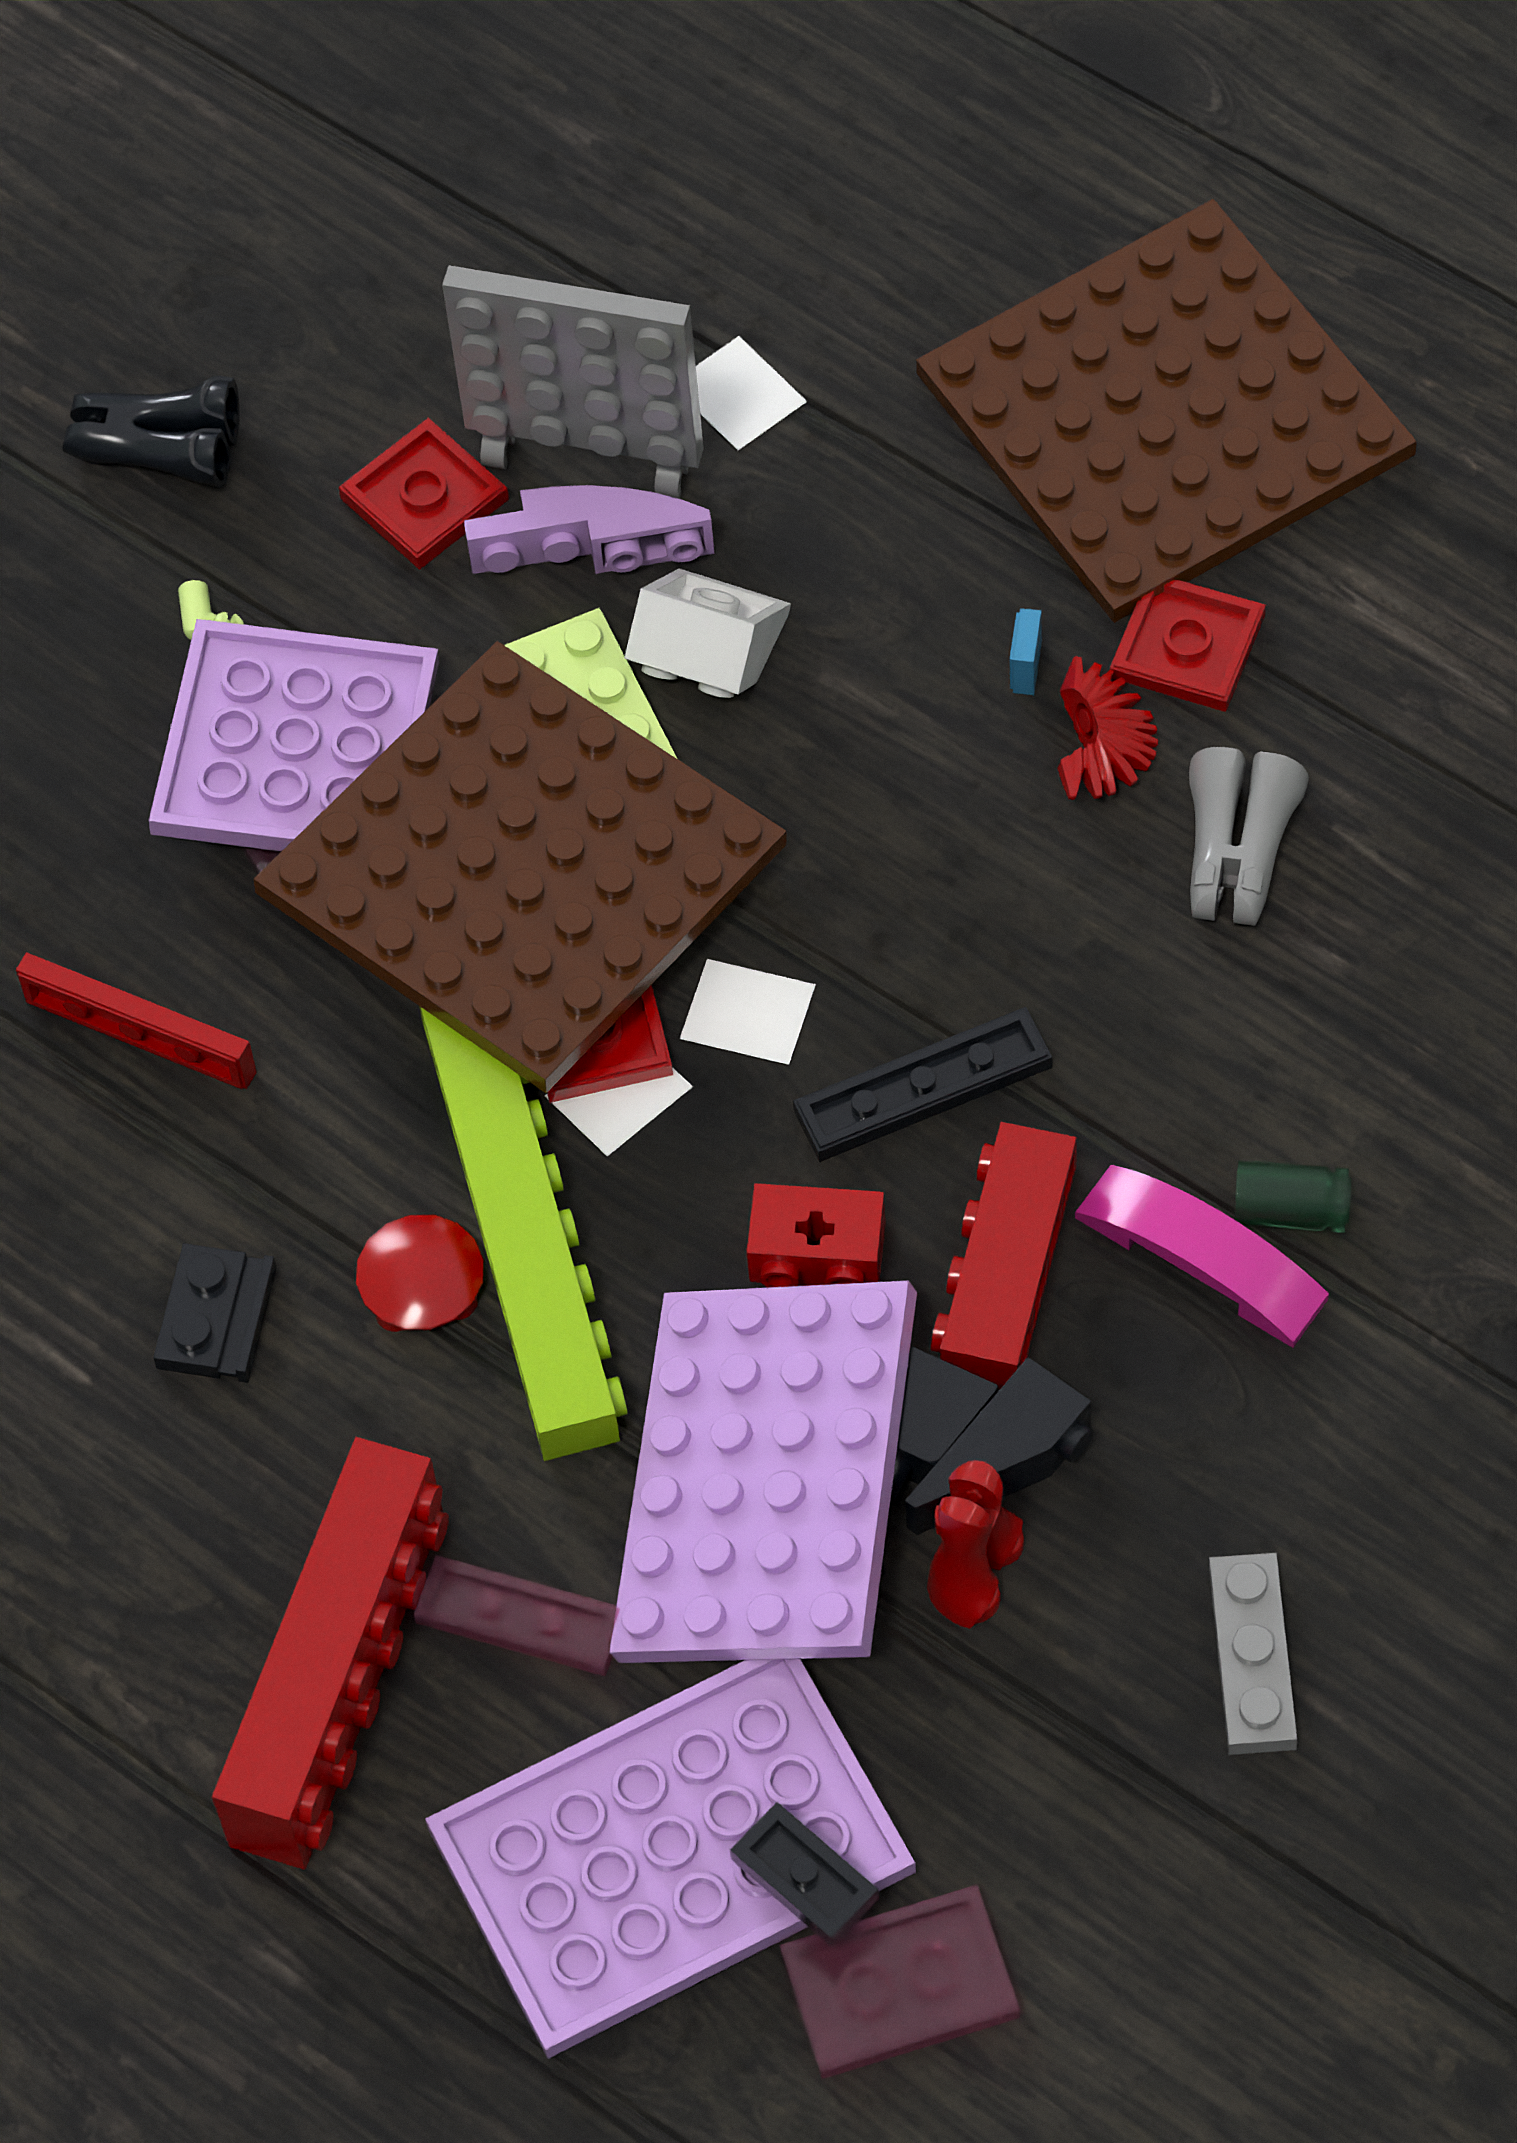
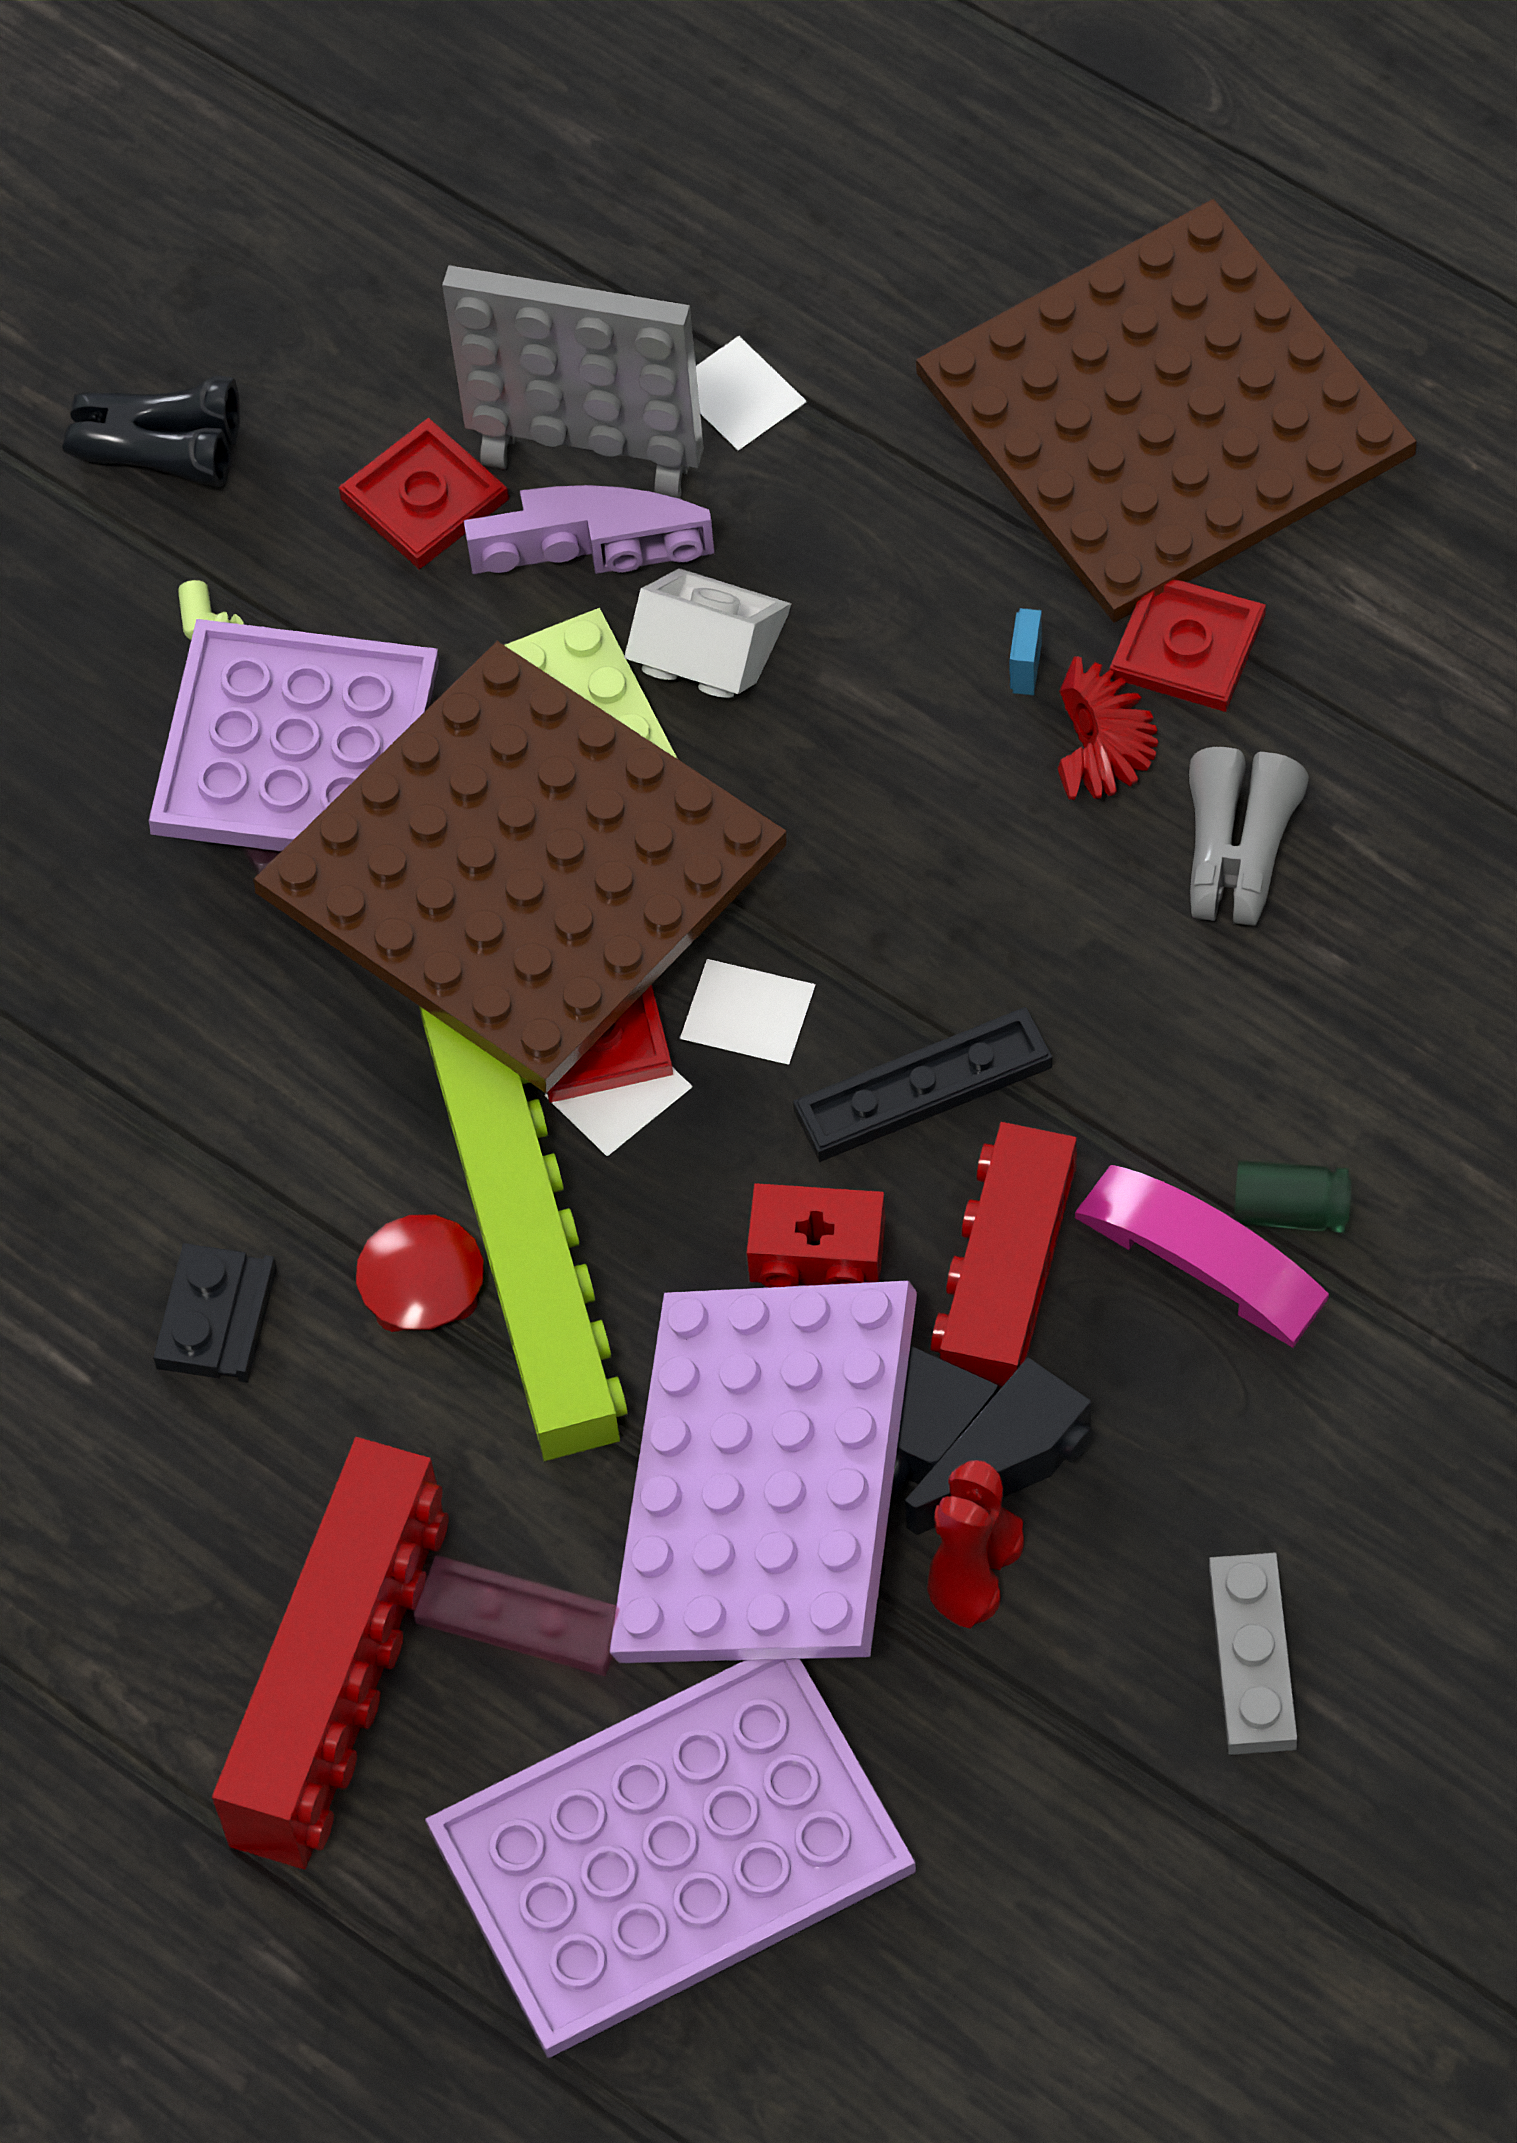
red tile [16,952,257,1090] -> none
black plate [730,1802,879,1947] -> none
clear pink tile [780,1885,1020,2079] -> none

